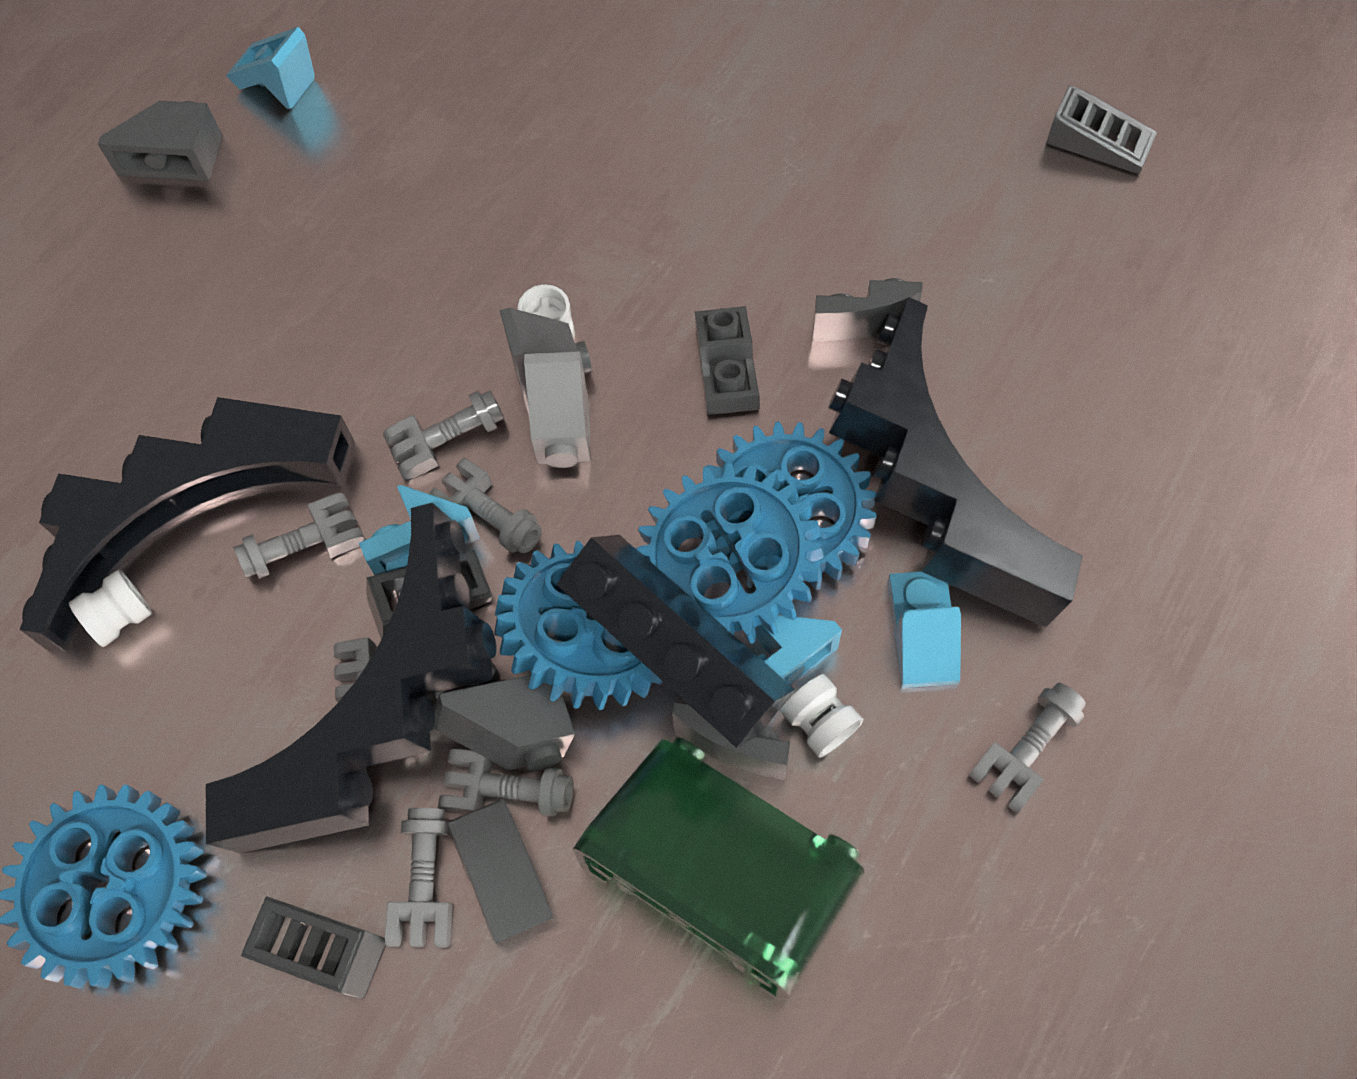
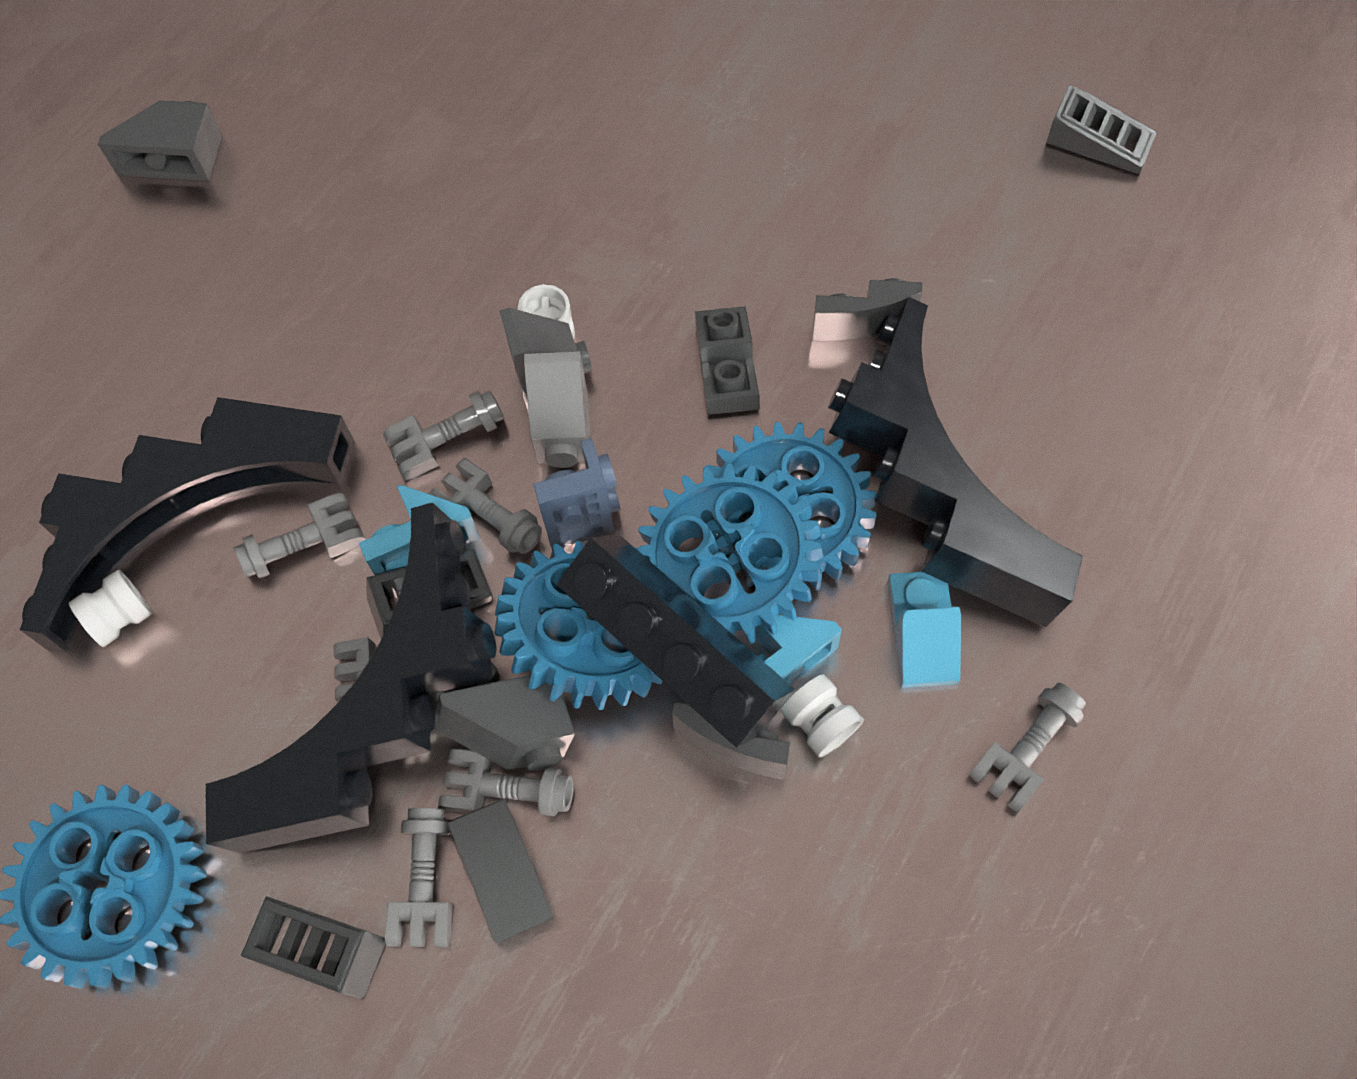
medium azure slope [226,27,315,109] -> none
clear green windscreen [572,737,865,1005] -> none
none -> sand blue bracket [533,438,620,549]

